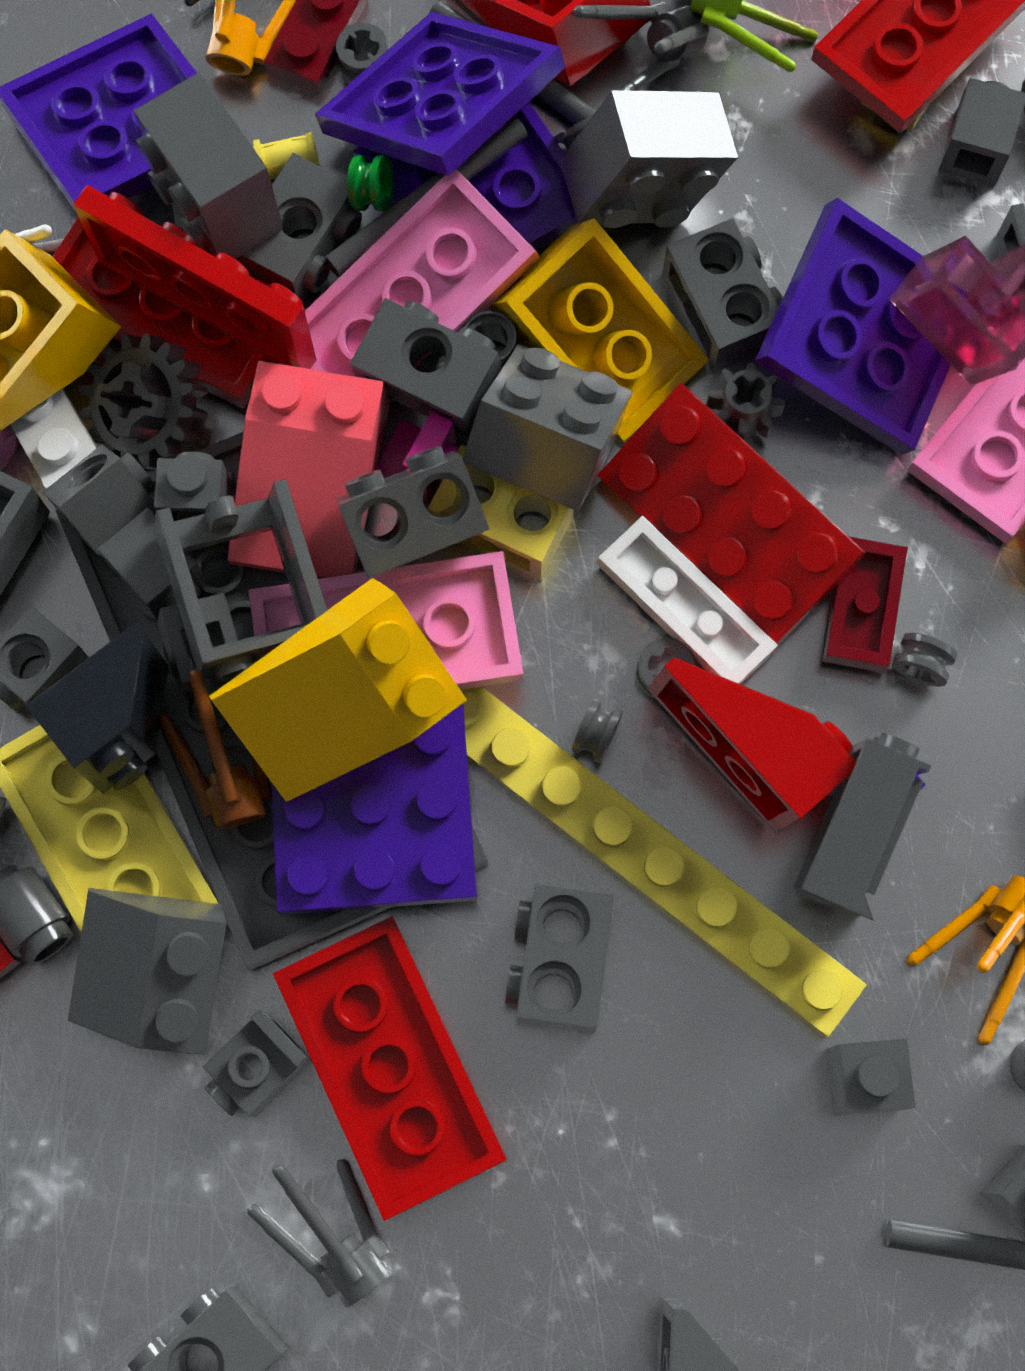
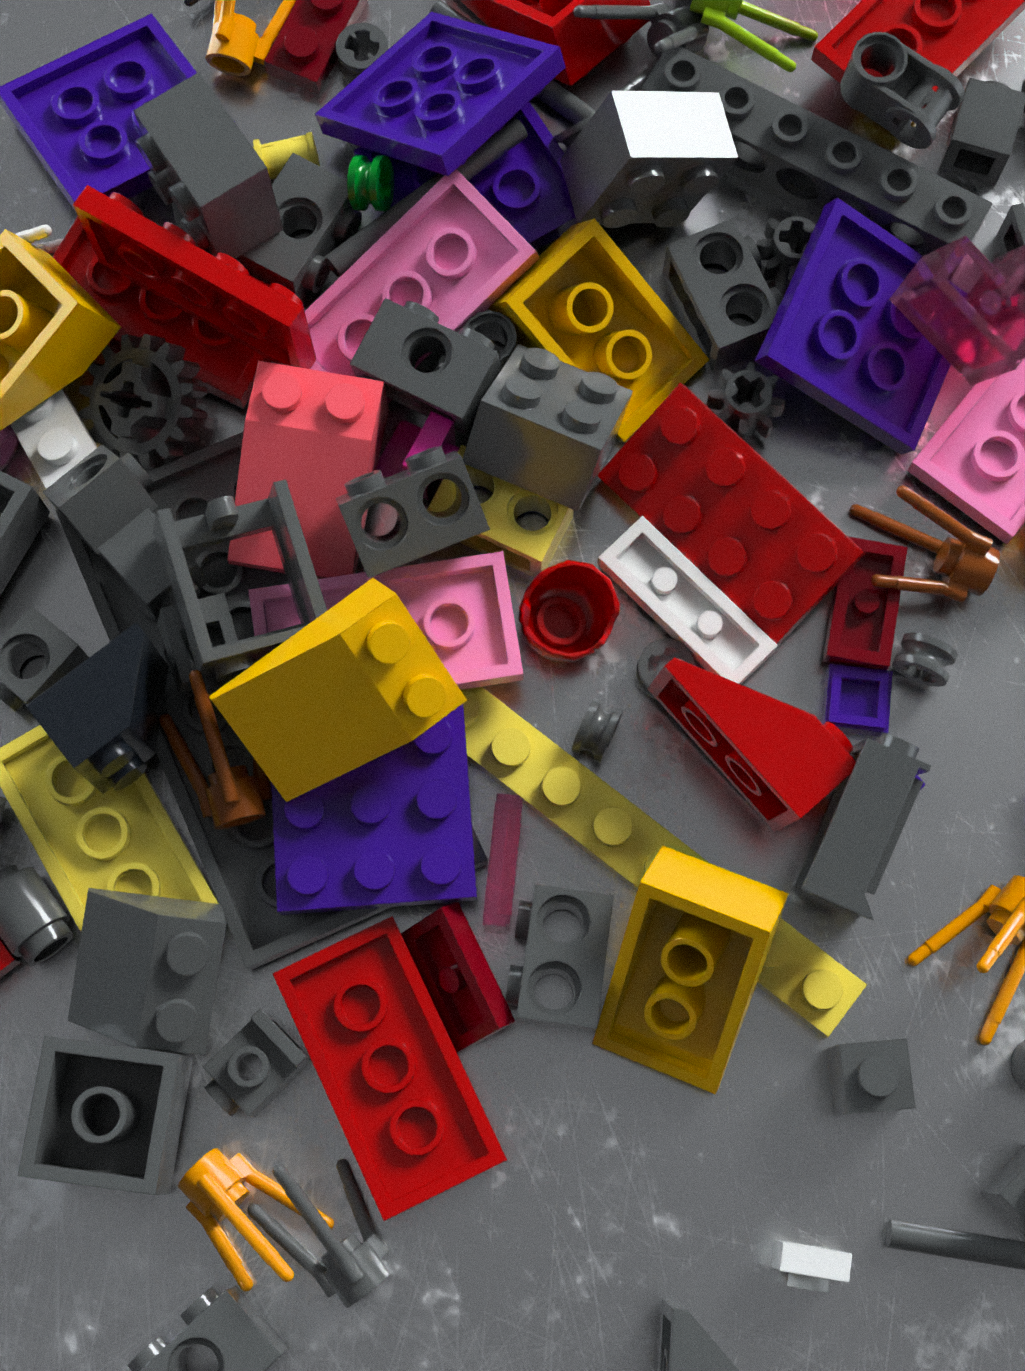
dark grey brick [154,452,234,521] -> none
none -> dark grey brick [18,1036,193,1195]
none -> light orange plant [177,1148,334,1292]
none -> dark red plate [401,902,516,1053]
none -> clear pink tile [483,793,523,934]
none -> red hair [518,560,620,663]
none -> yellow slope [592,845,789,1094]
none -> dark grey brick [641,46,993,277]
none -> dark grey gear [756,210,817,289]
none -> white plate [771,1240,852,1293]
none -> dark purple tile [822,664,893,737]
none -> dark grey piece [841,32,965,149]
none -> dark orange plant [849,485,1000,603]

